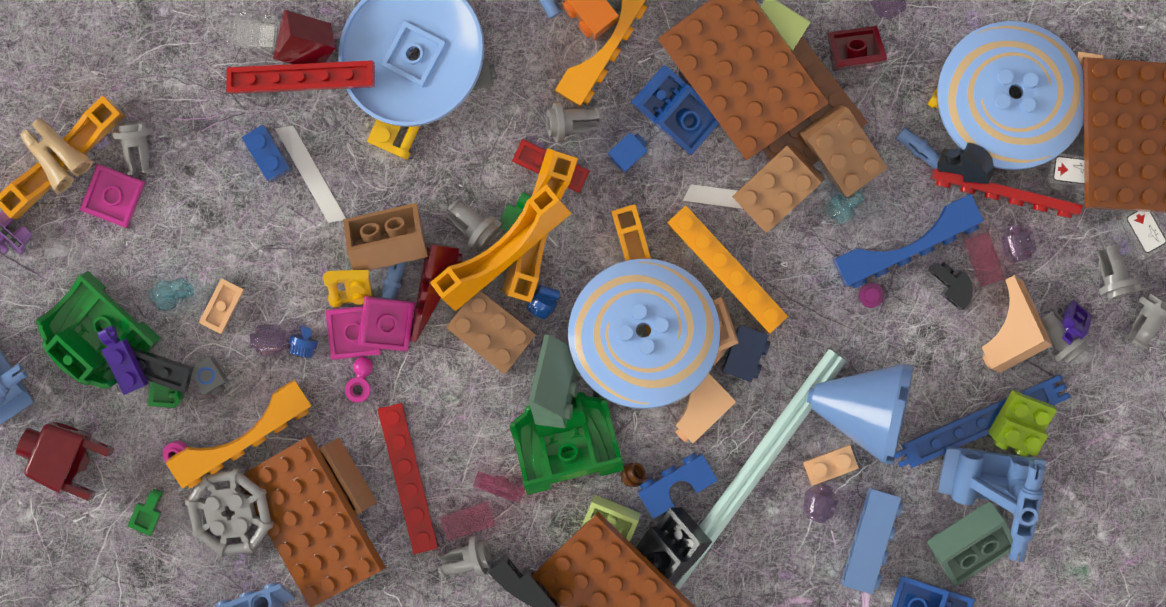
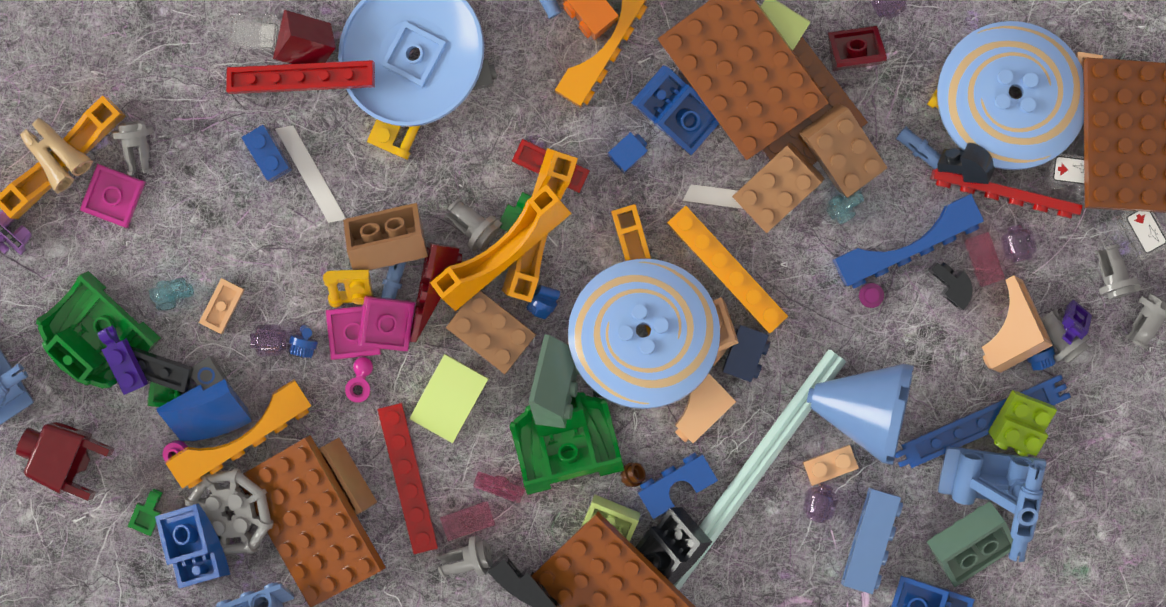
light grey piece [546,102,600,143] -> none
none -> blue slope [155,504,231,588]
none -> blue slope [156,379,252,441]
none -> yellowish green slope [409,354,489,443]
none -> blue piece [1027,346,1056,371]

